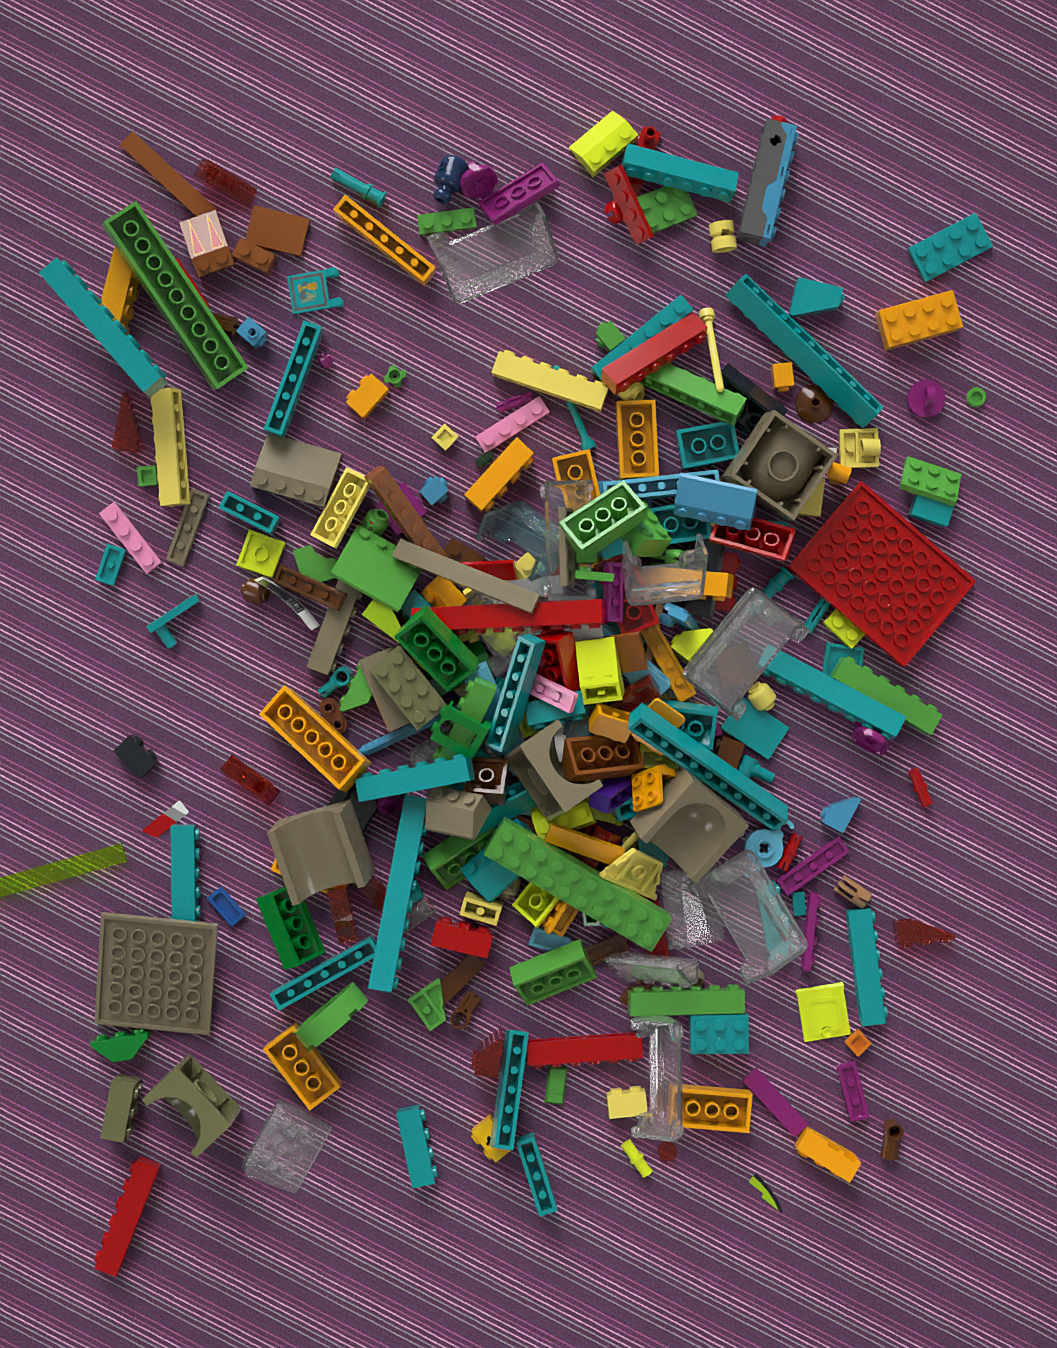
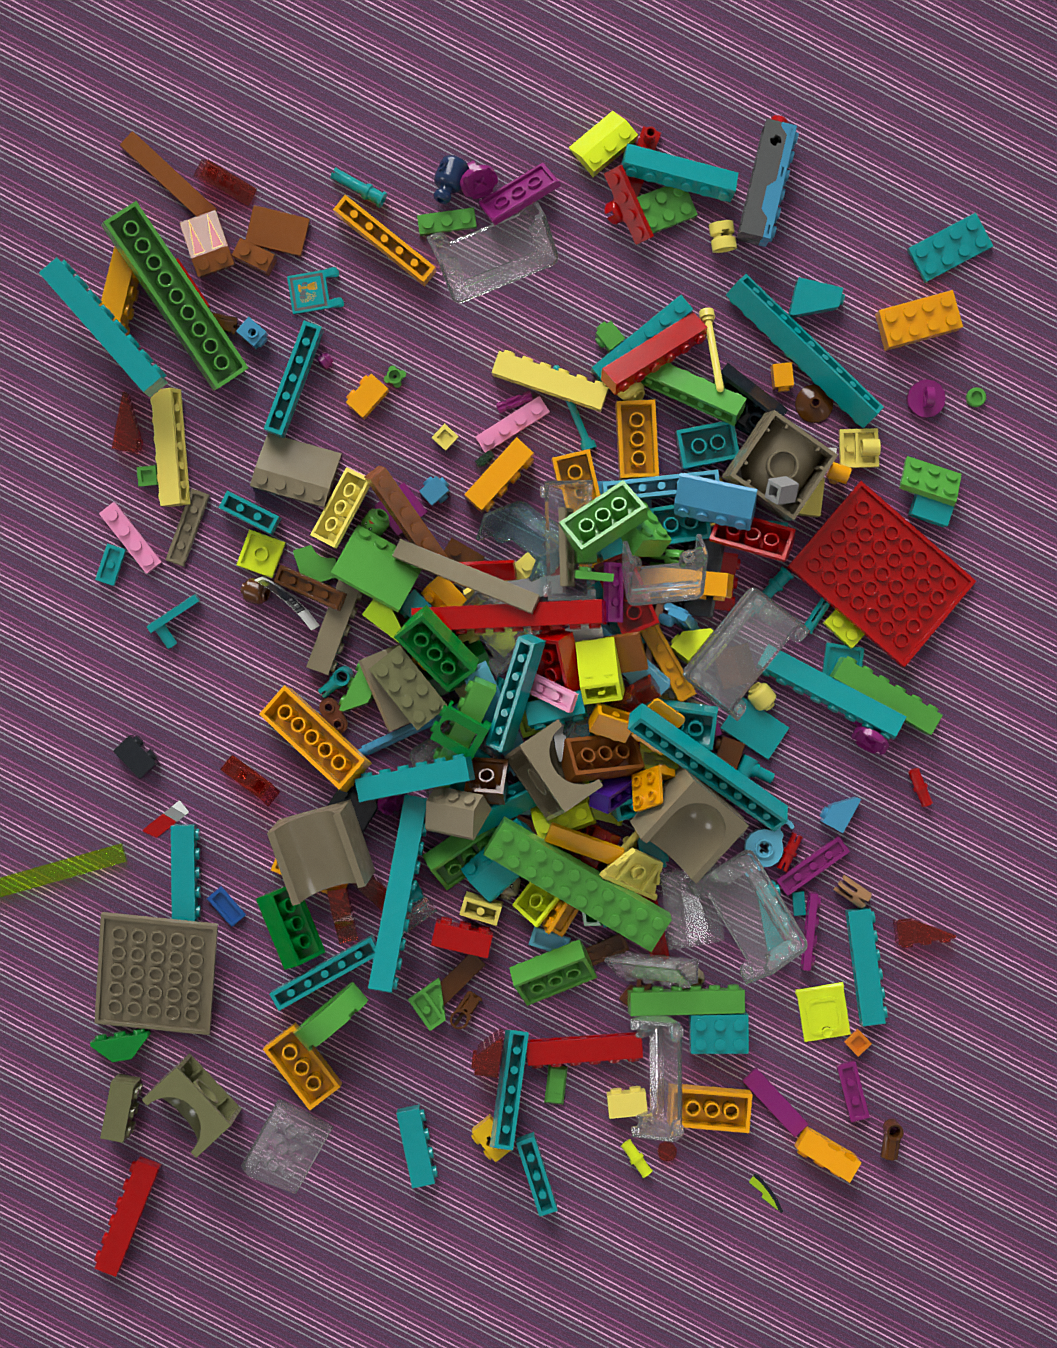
none -> light grey brick [765,476,799,505]

